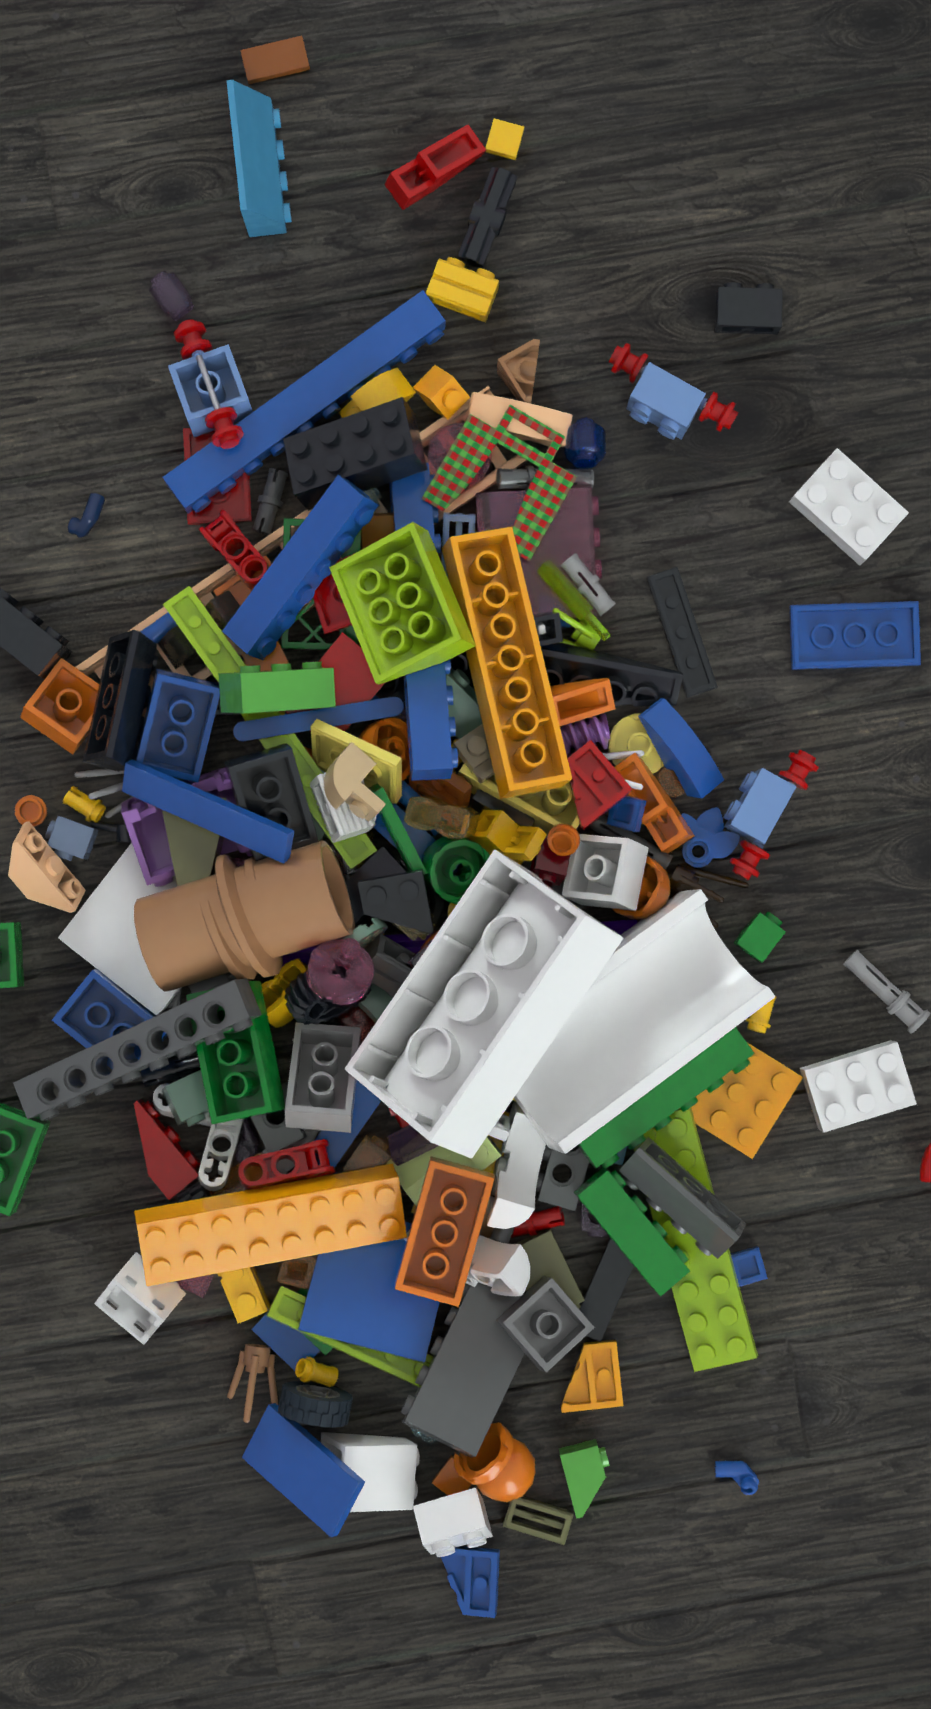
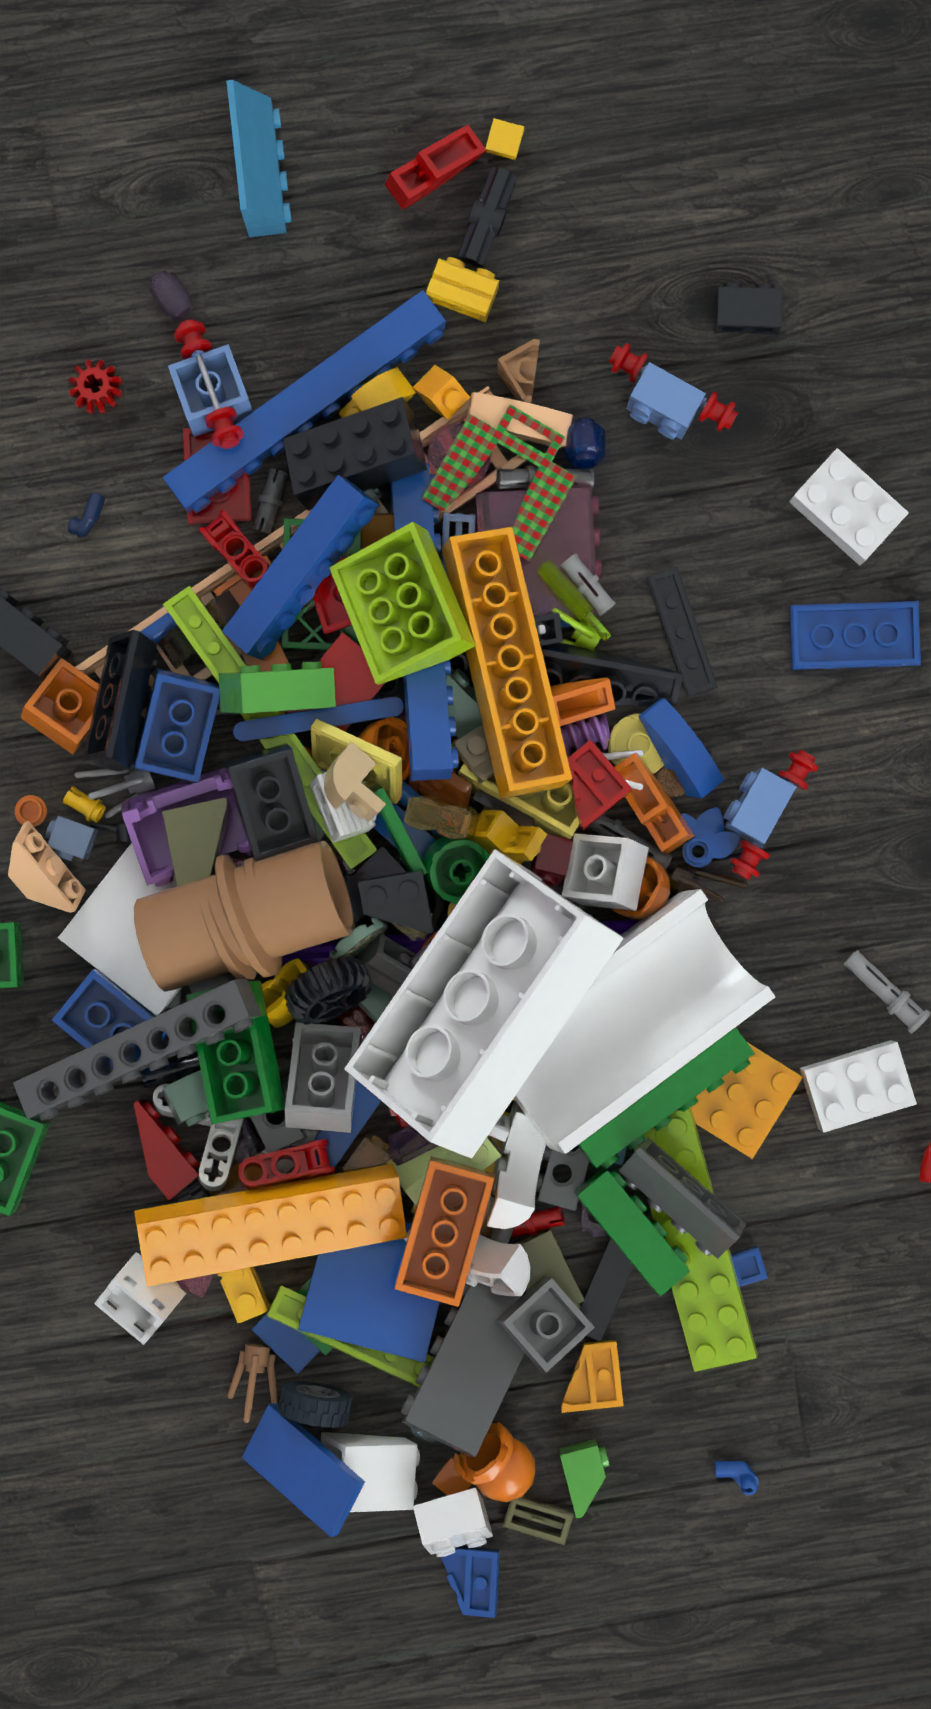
blue tile [122,759,294,864] -> none
dark orange tile [240,35,310,84] -> none
clear orange brick [276,1255,317,1290] -> none
yellow pin [295,1356,339,1387] -> none
clear pink plate [306,938,374,1005] -> none
orange plate [547,824,580,856] -> none
blue tile [606,795,646,832] -> none
green brick [734,911,786,963] -> none
yellow pin [746,996,776,1034] -> none
none -> red gear [68,359,123,414]

